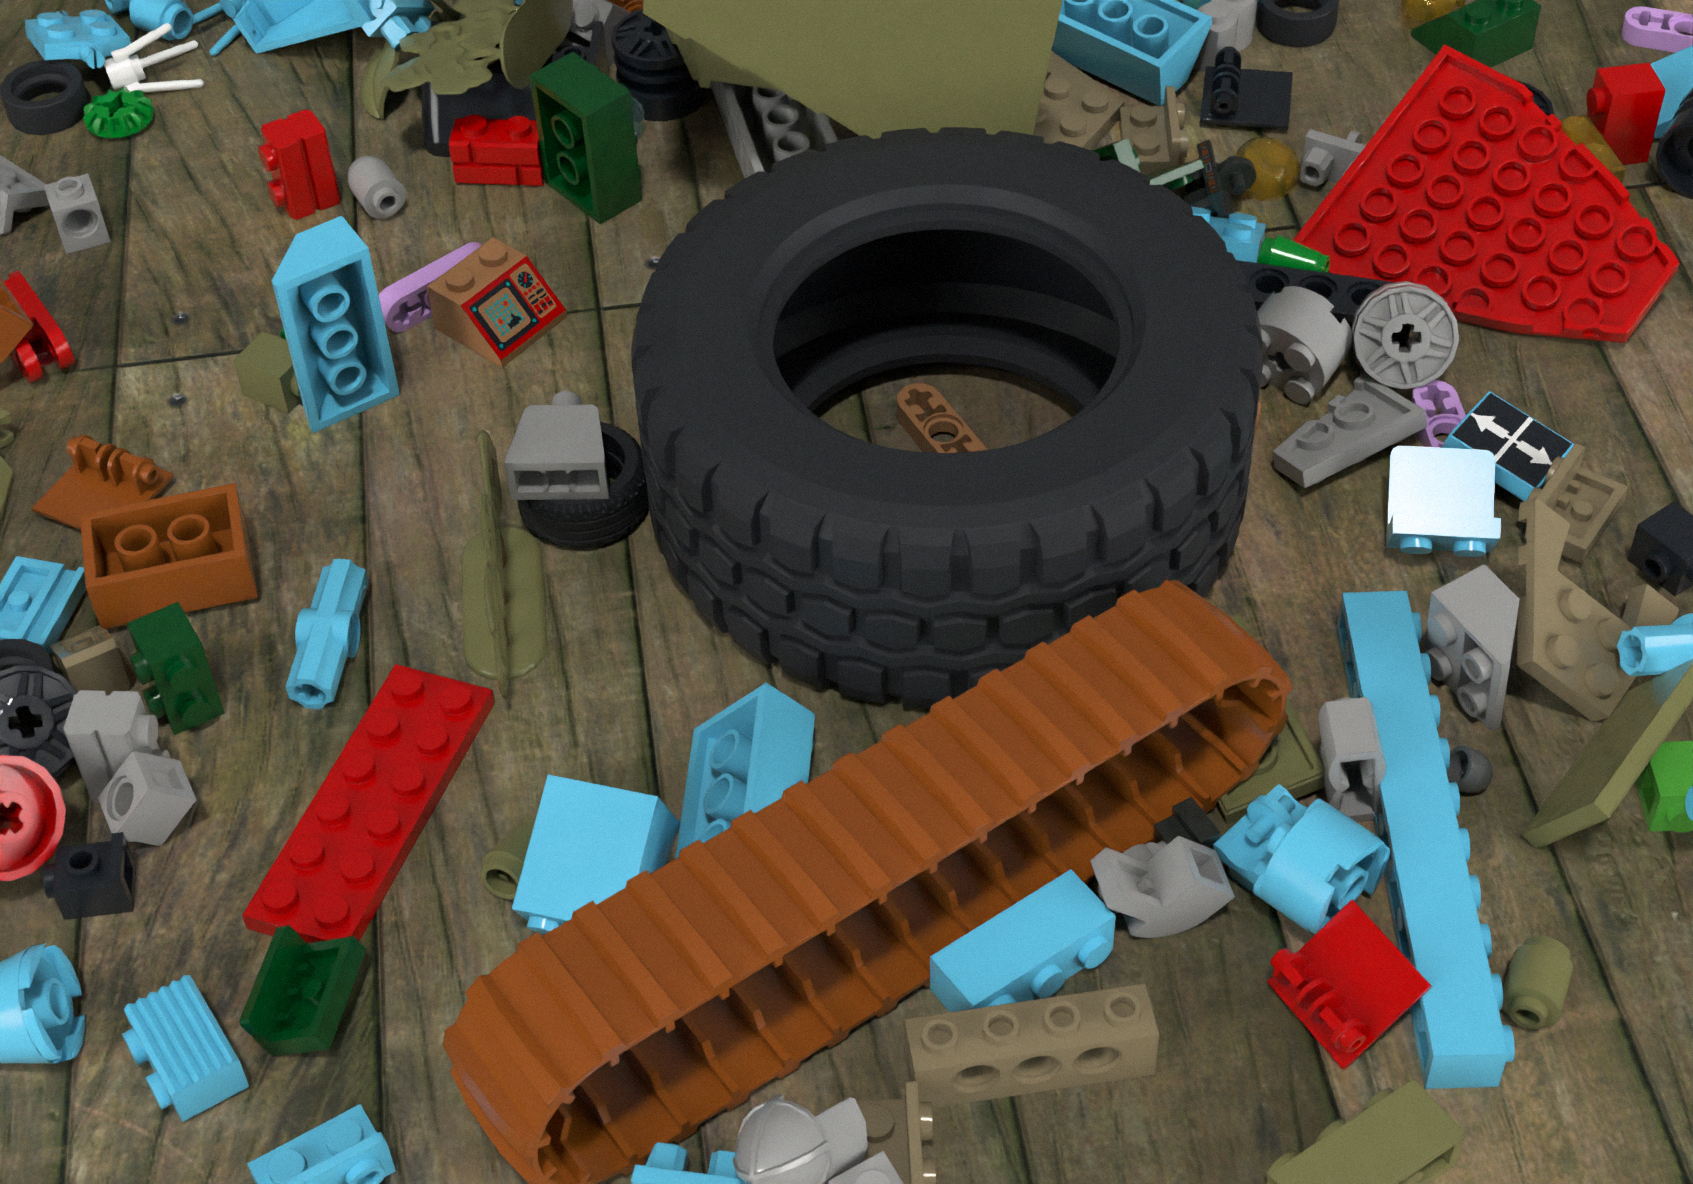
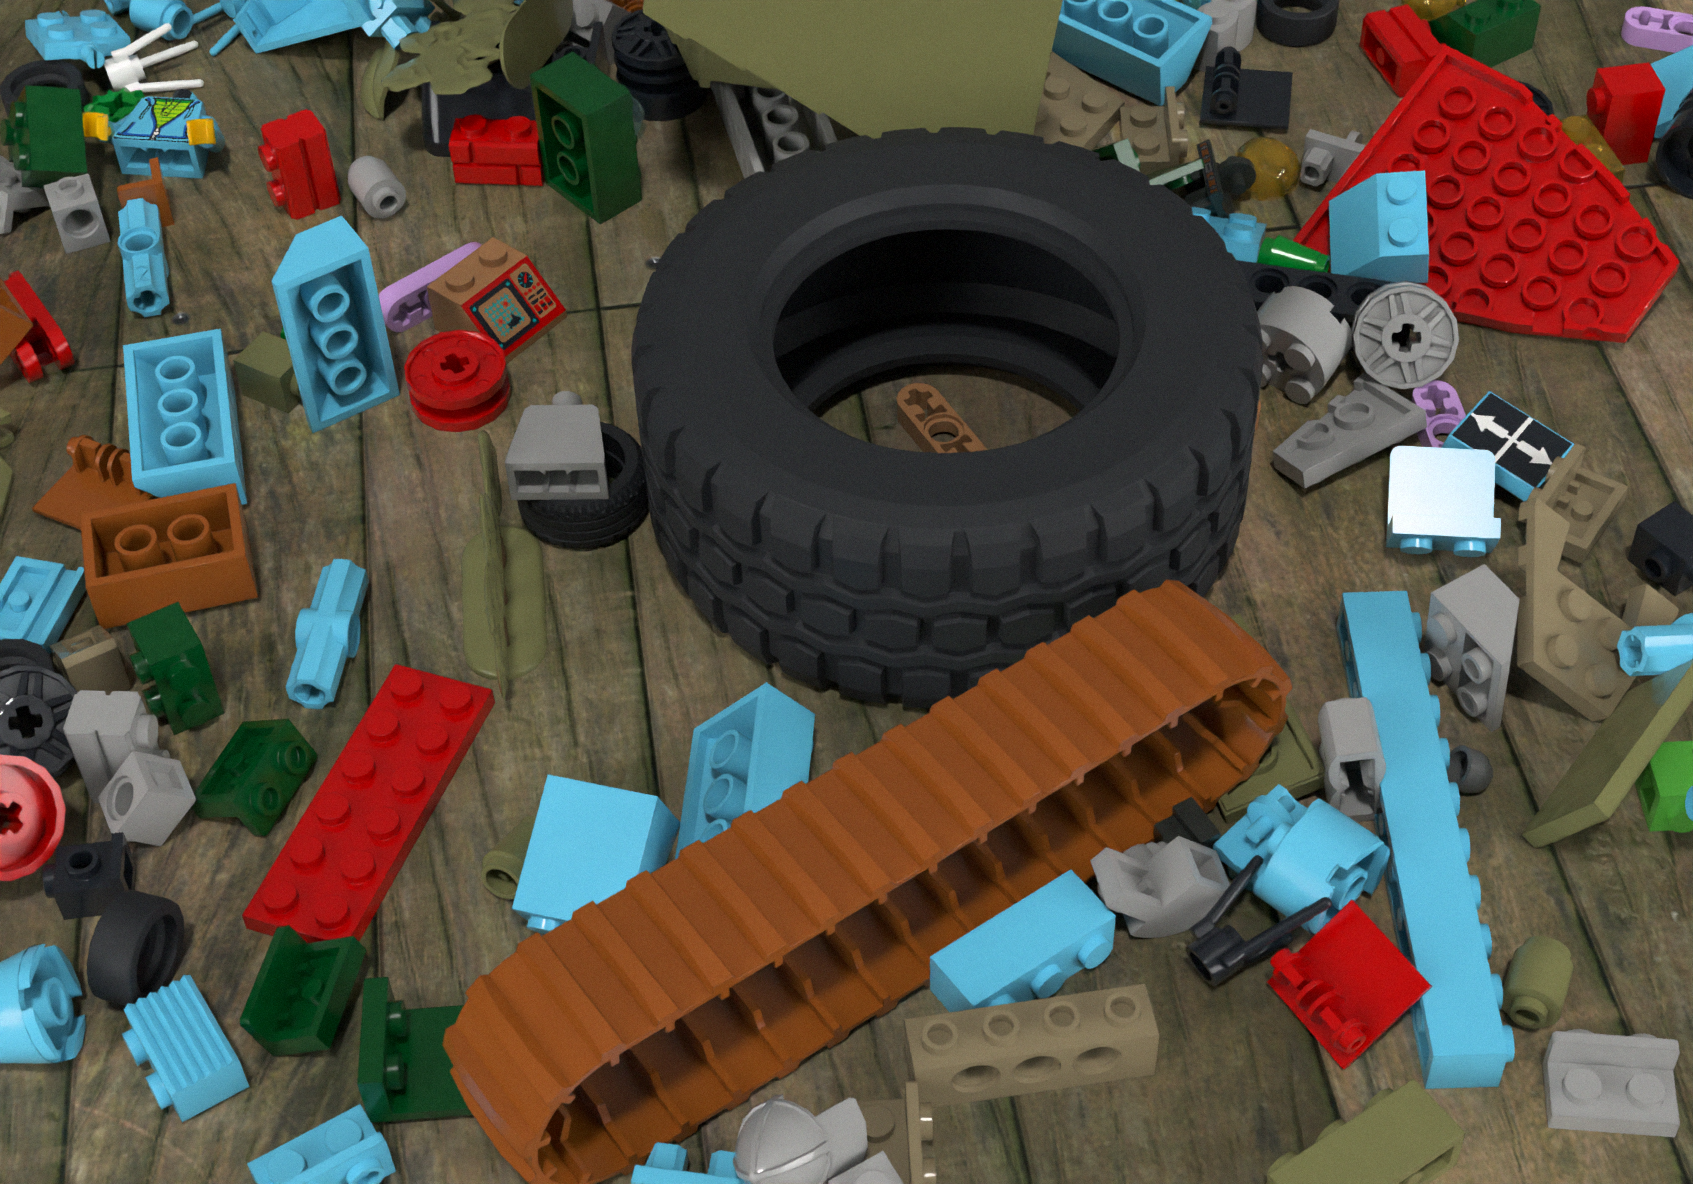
none -> dark green brick [0,85,87,188]
none -> medium azure torso [82,89,225,179]
none -> black tyre [87,890,184,1006]
none -> dark orange panel [117,157,175,227]
none -> medium azure piece [117,198,170,317]
none -> medium azure slope [123,328,247,505]
none -> dark green bracket [191,719,317,837]
none -> dark green bracket [357,977,473,1123]
none -> red wheel [404,329,511,432]
none -> black plant [1186,855,1332,986]
none -> medium azure slope [1329,171,1429,283]
none -> red brick [1359,4,1446,98]
none -> light grey bracket [1542,1029,1680,1137]

